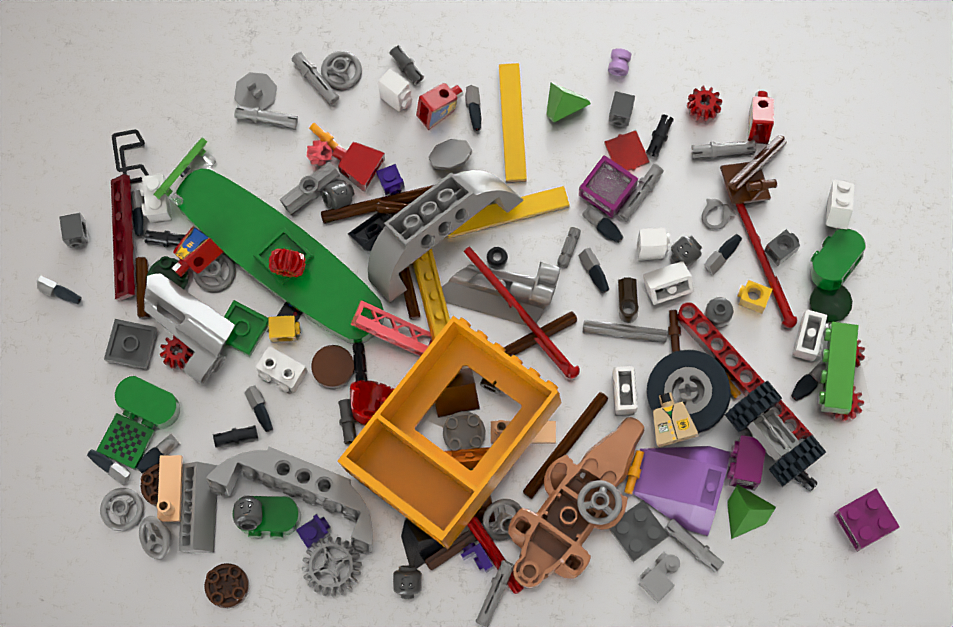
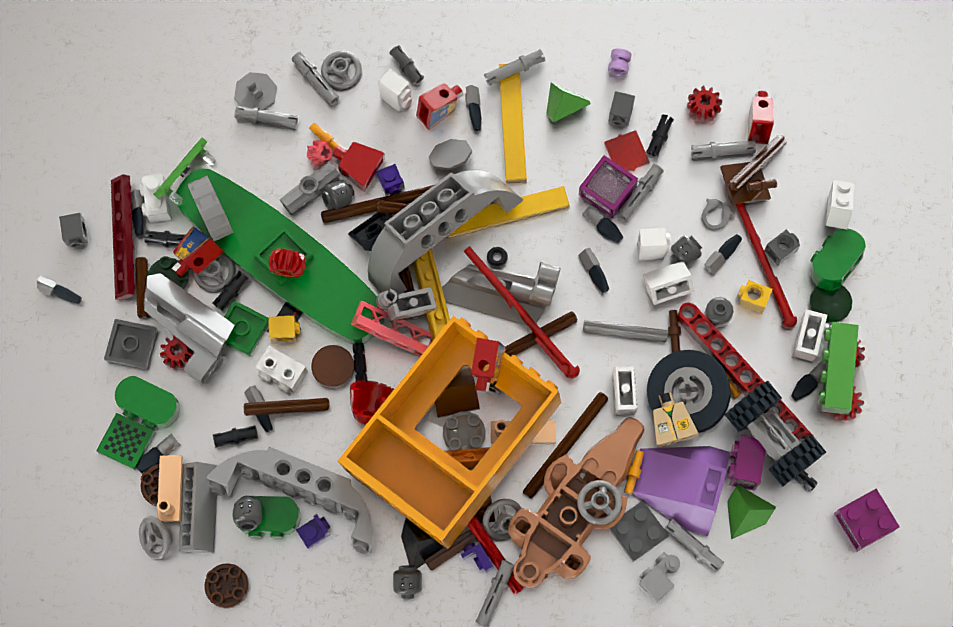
piece [87,449,130,485] -> none
light grey piece [100,488,144,531] -> none
black piece [112,129,149,183] -> none
light grey gear [302,536,362,597] -> none
dark grey pin [338,399,357,444] -> none
light grey axle [557,227,581,267] -> none
dark brown piece [618,277,639,323] -> none
none -> light grey connector [188,176,234,241]
none -> black pin [212,271,249,312]
none -> reddish brown axle [243,398,330,416]
none -> light grey hinge [376,287,437,322]
none -> red torso [471,338,505,392]
none -> light grey pin [484,49,545,86]

